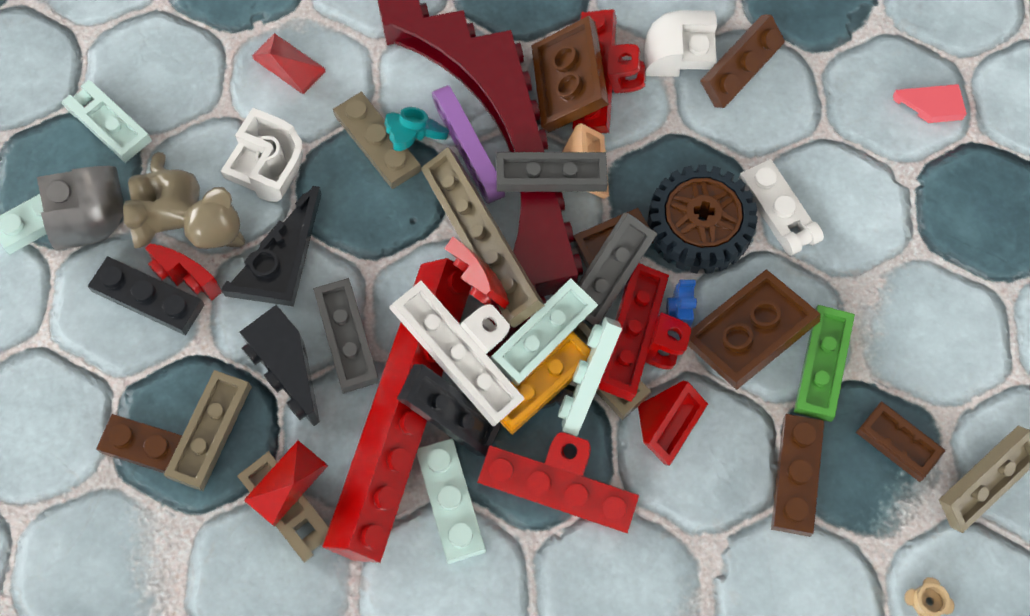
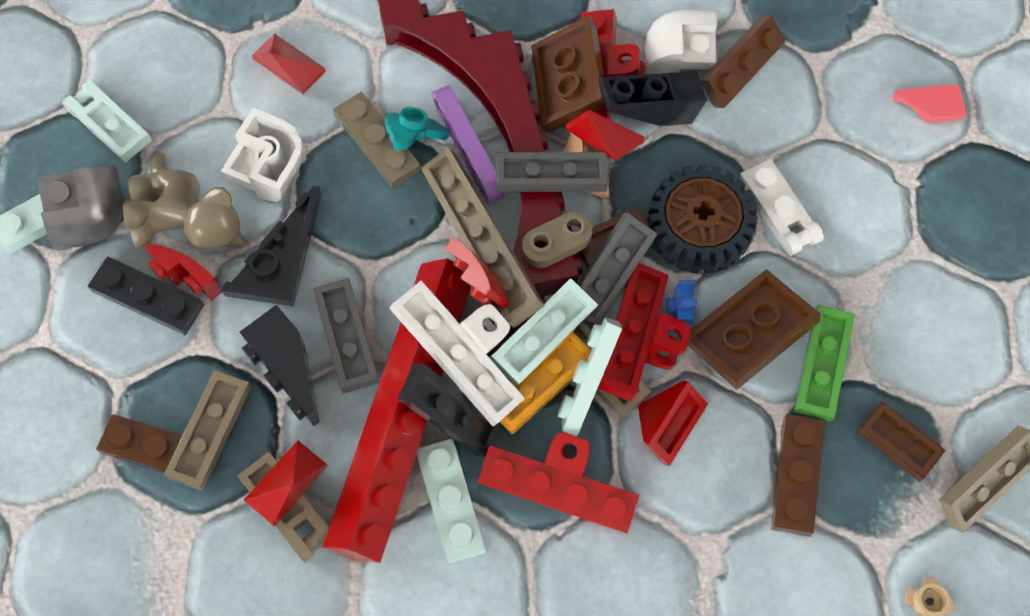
none -> dark tan plate [522,212,592,268]
none -> red slope [566,110,644,161]
none -> black slope [598,71,707,126]

